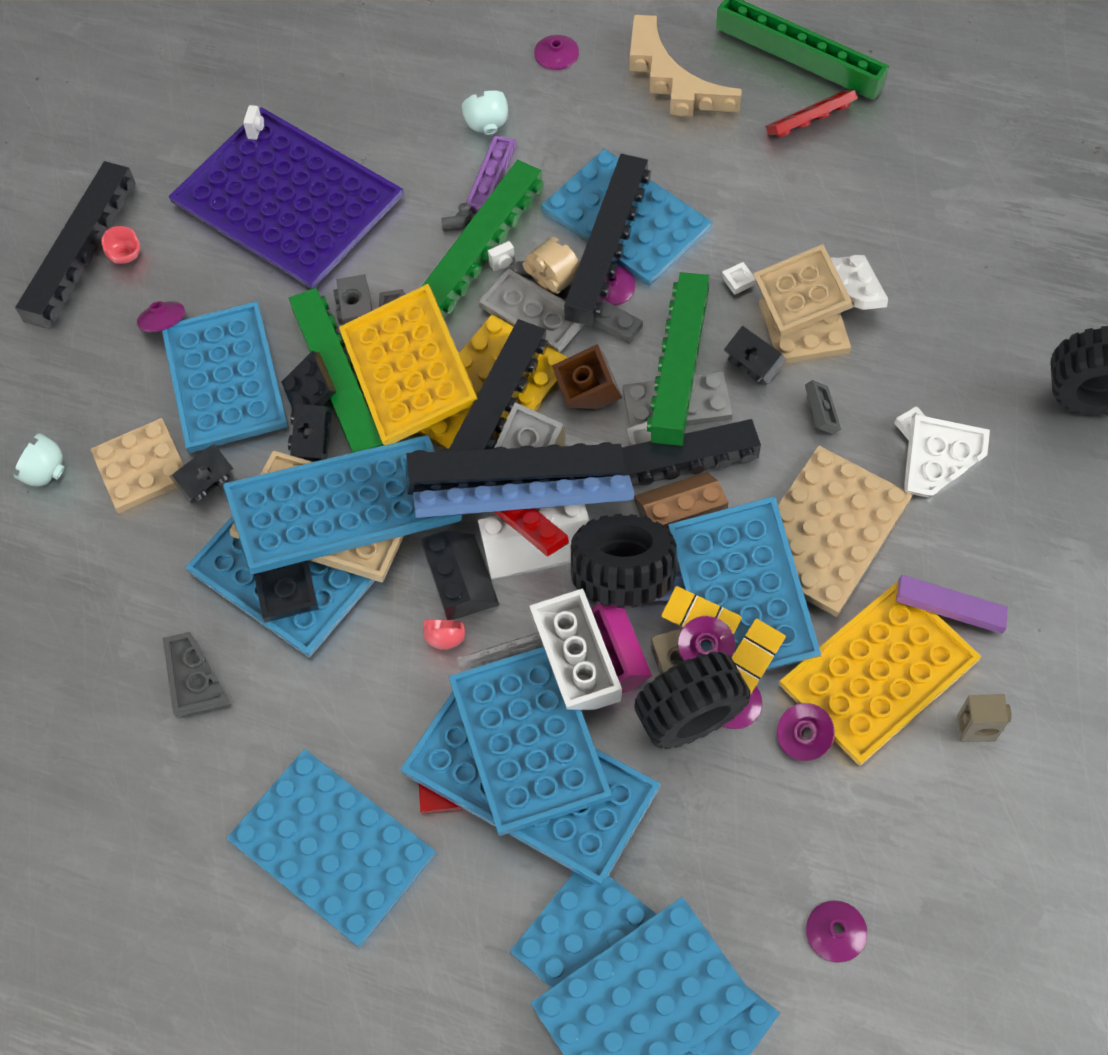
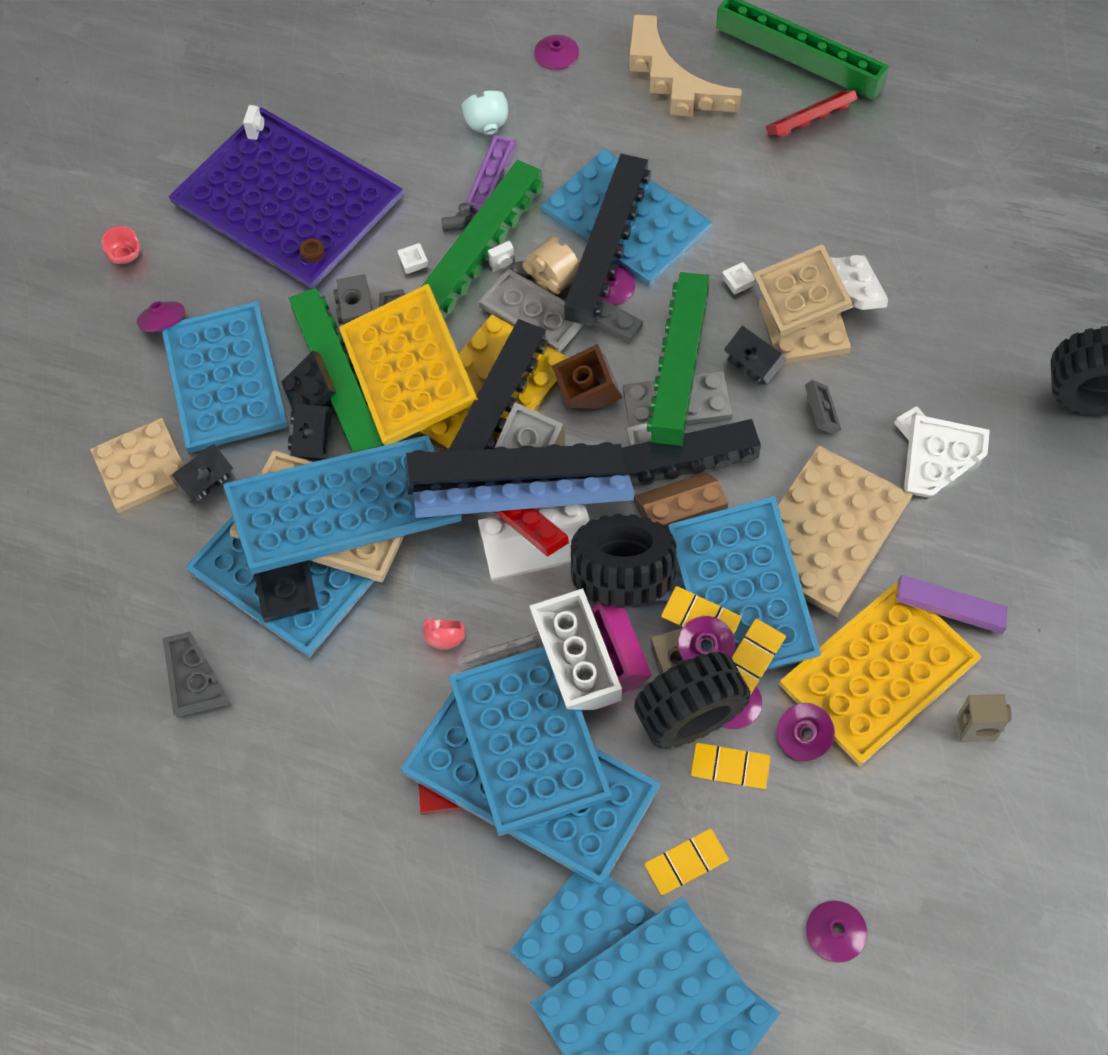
light aqua cylinder [13,433,65,487] -> none
black brick [15,161,136,329] -> none
dark azure plate [227,749,437,948] -> none
black slope [421,530,499,620] -> none
none -> reddish brown tile [299,238,325,263]
none -> white plate [397,243,429,274]
none -> yellow sticker [644,829,729,896]
none -> yellow sticker [691,743,770,789]

